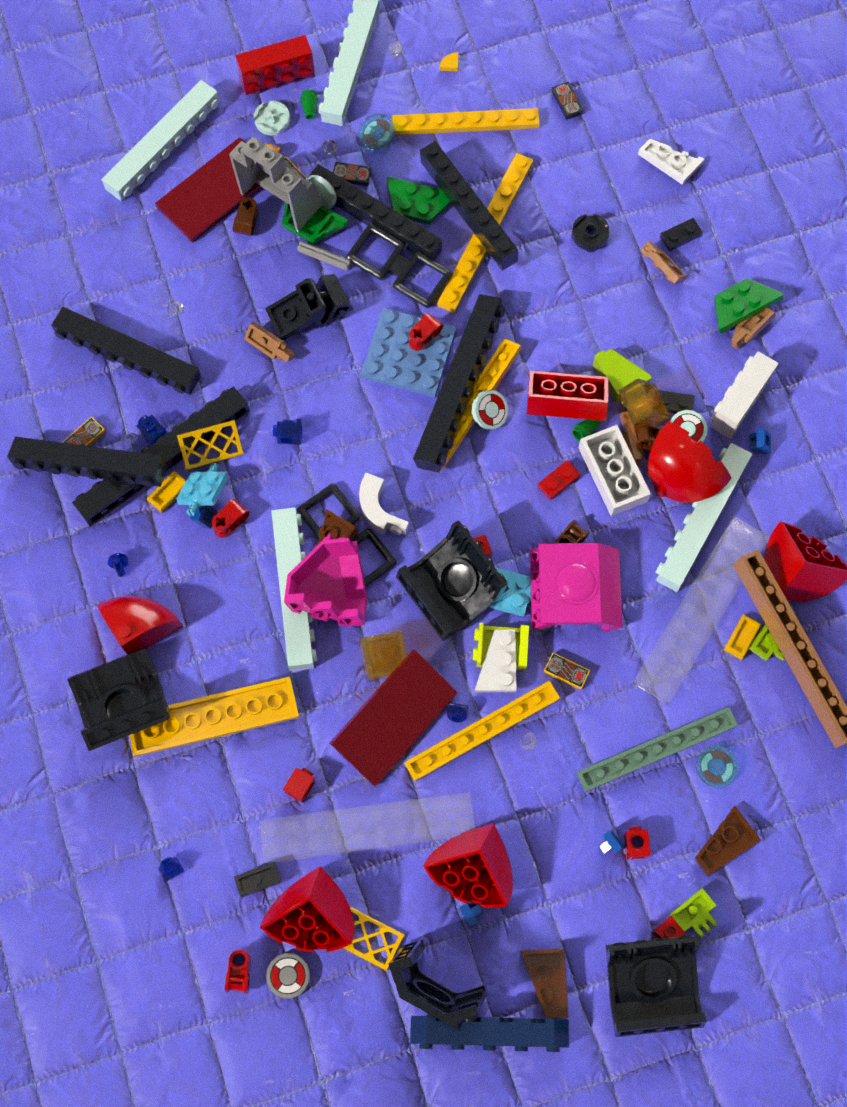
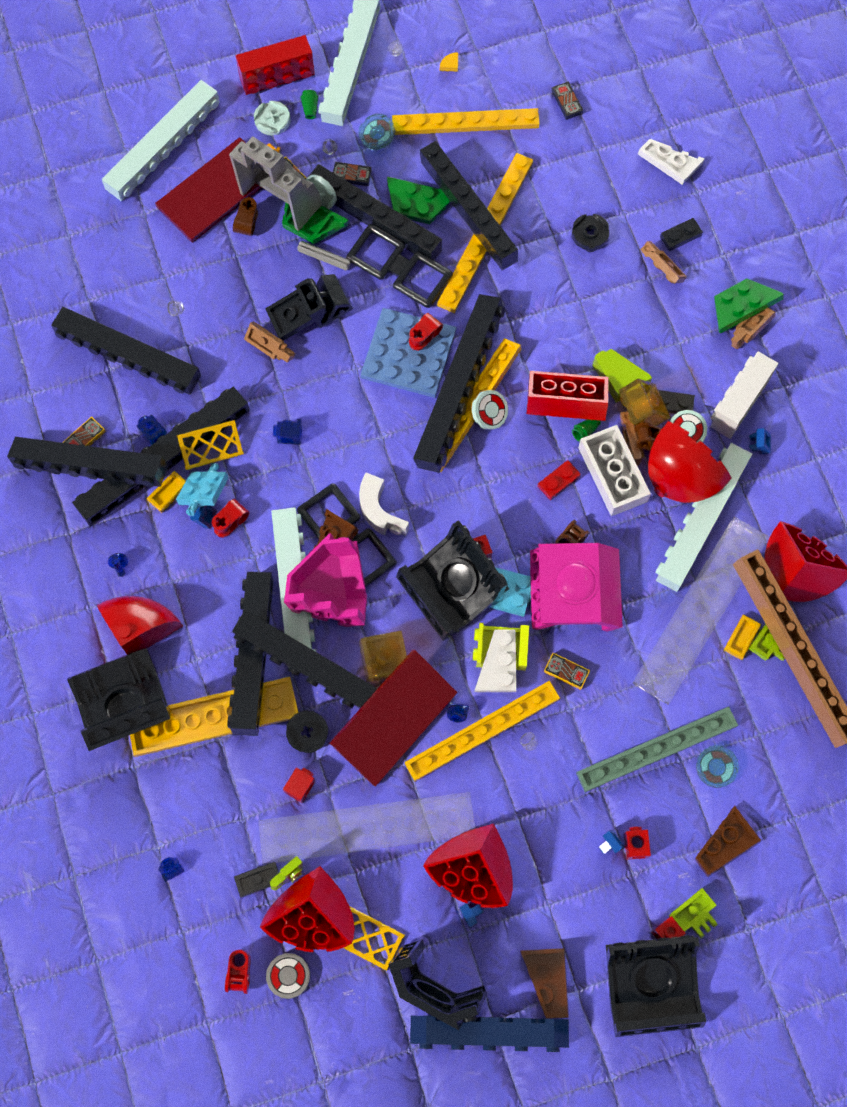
none -> black brick [227,572,274,736]
none -> black brick [231,610,377,709]
none -> lime hinge [270,856,303,891]
none -> black plate [286,710,328,753]

